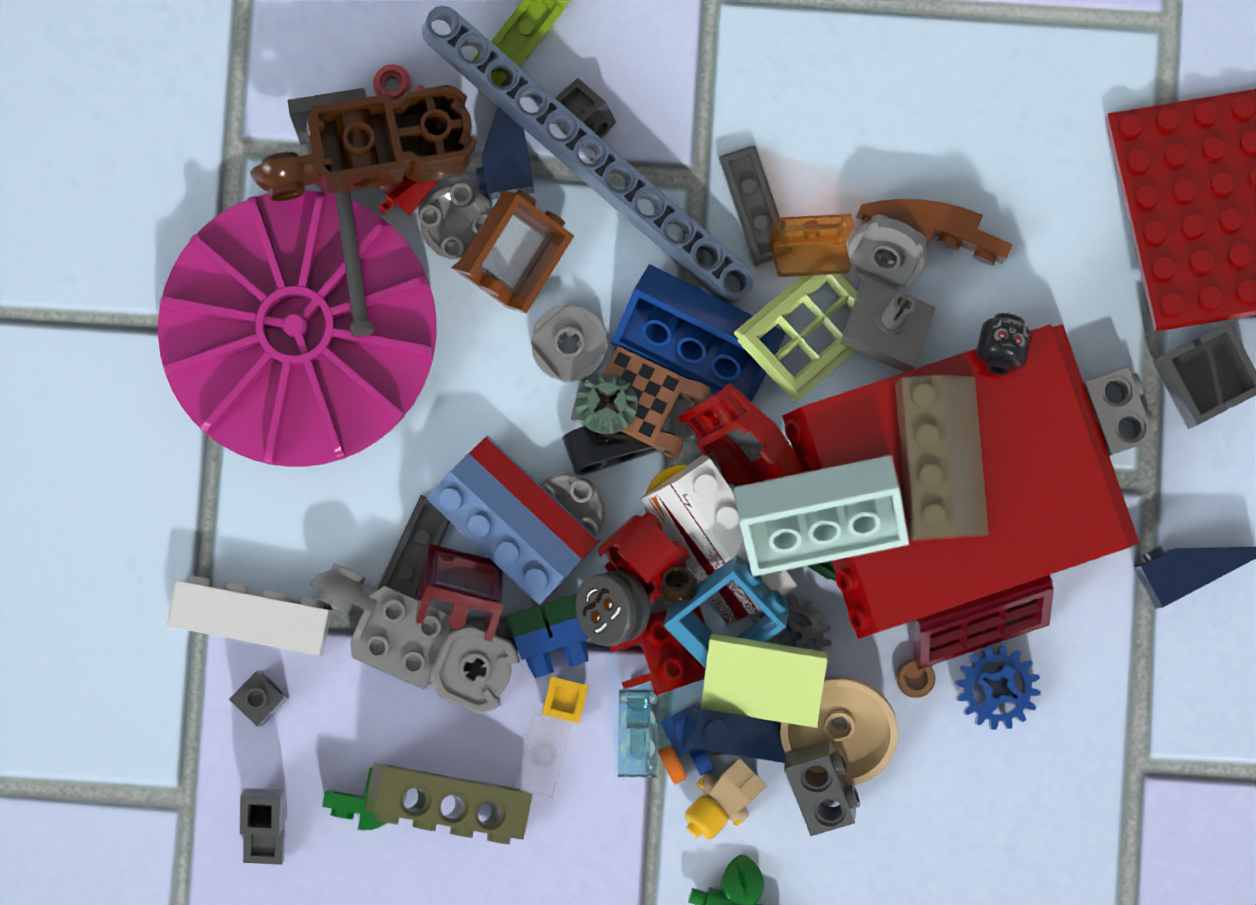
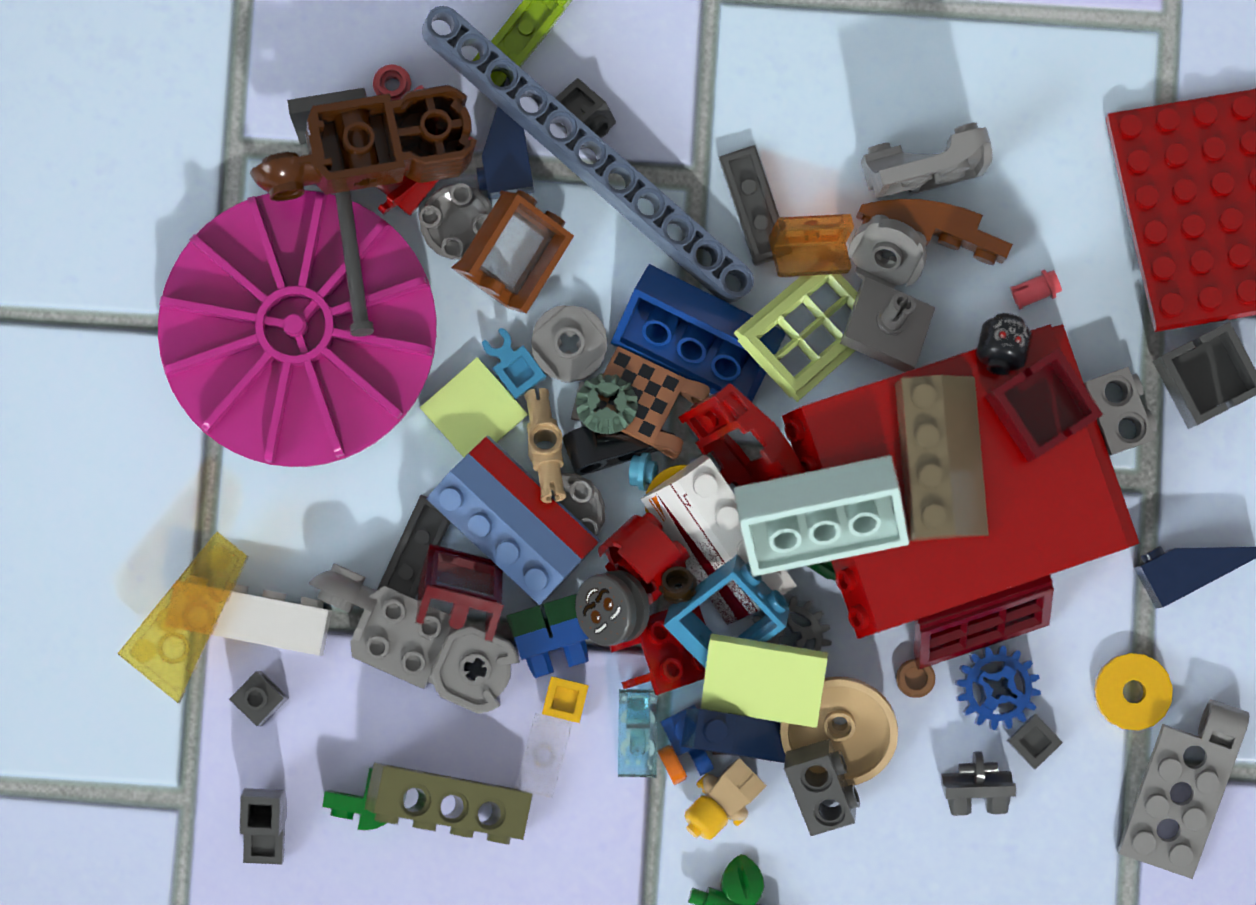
none -> clear yellow wing [117,532,249,703]
none -> yellowish green tile [419,357,528,458]
none -> dark azure plate [482,328,547,400]
none -> tan pin [524,388,566,503]
none -> medium azure plate [629,452,658,491]
none -> light grey slope [861,122,993,199]
none -> dark grey hips [941,751,1016,816]
none -> dark red piece [985,348,1103,463]
none -> dark grey plate [1006,714,1063,769]
none -> coral pin [1010,270,1062,310]
none -> yellow tile [1094,653,1173,731]
none -> light grey hinge [1117,699,1249,879]

